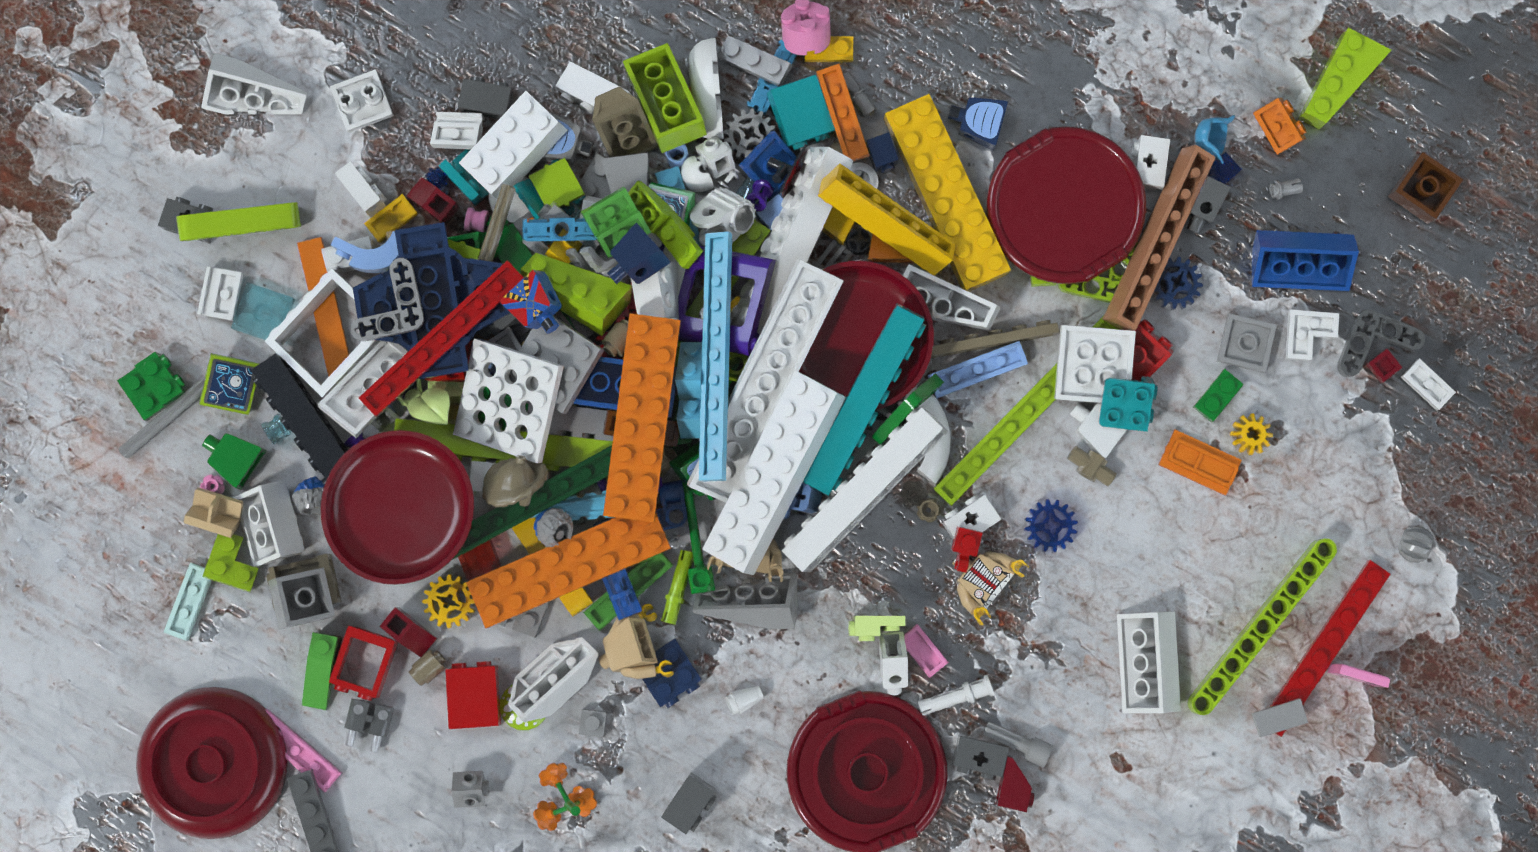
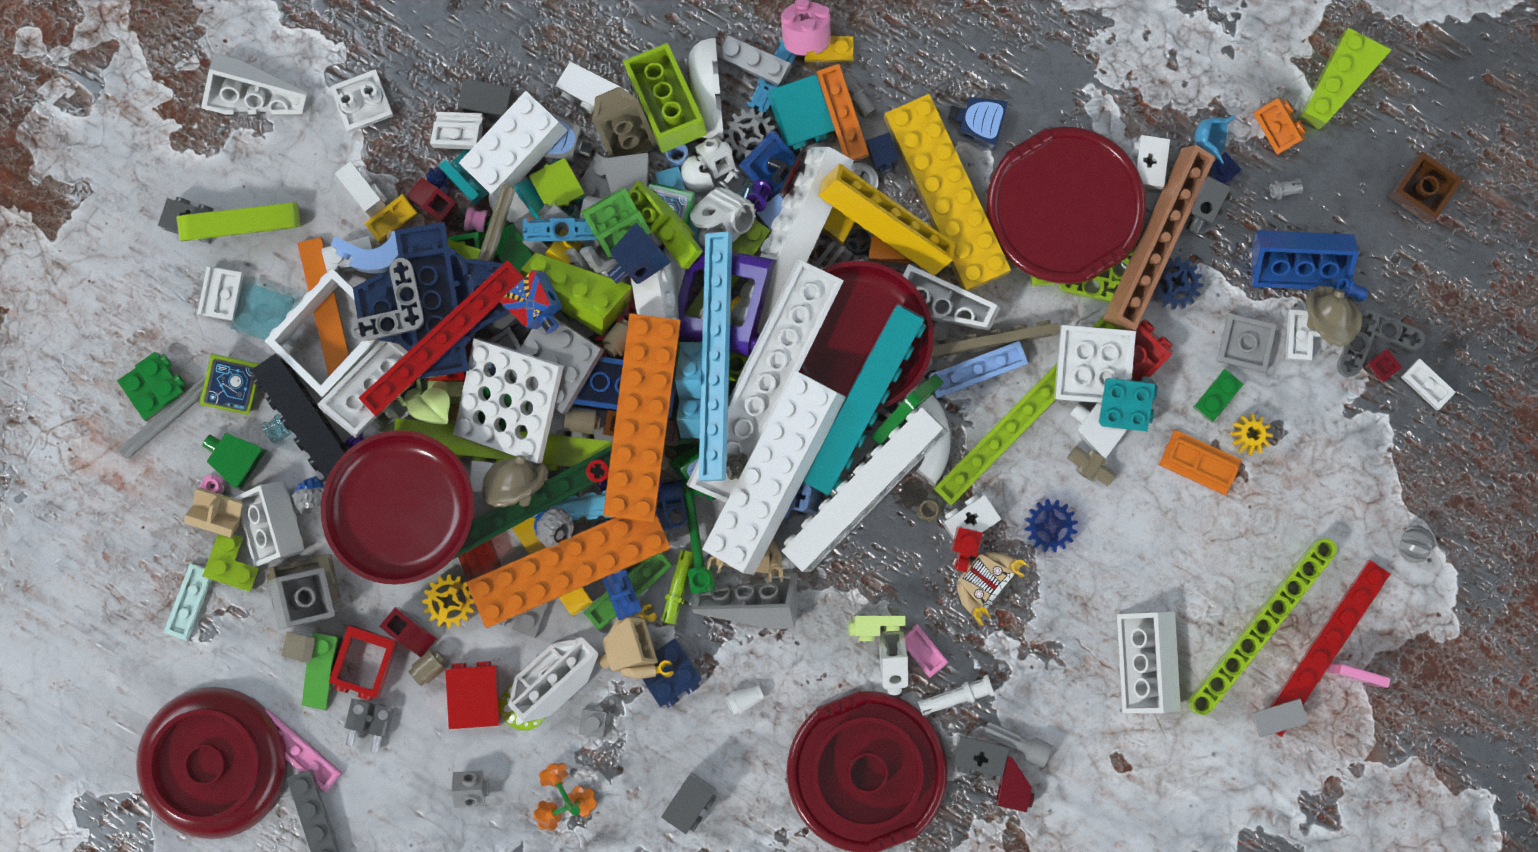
none -> dark tan tile [282,632,315,663]
none -> dark tan brick [564,406,601,434]
none -> red bush [586,460,609,482]
none -> clear smoke plant [726,453,748,480]
none -> dark tan piece [1306,285,1363,347]
none -> blue pin [1337,277,1368,302]

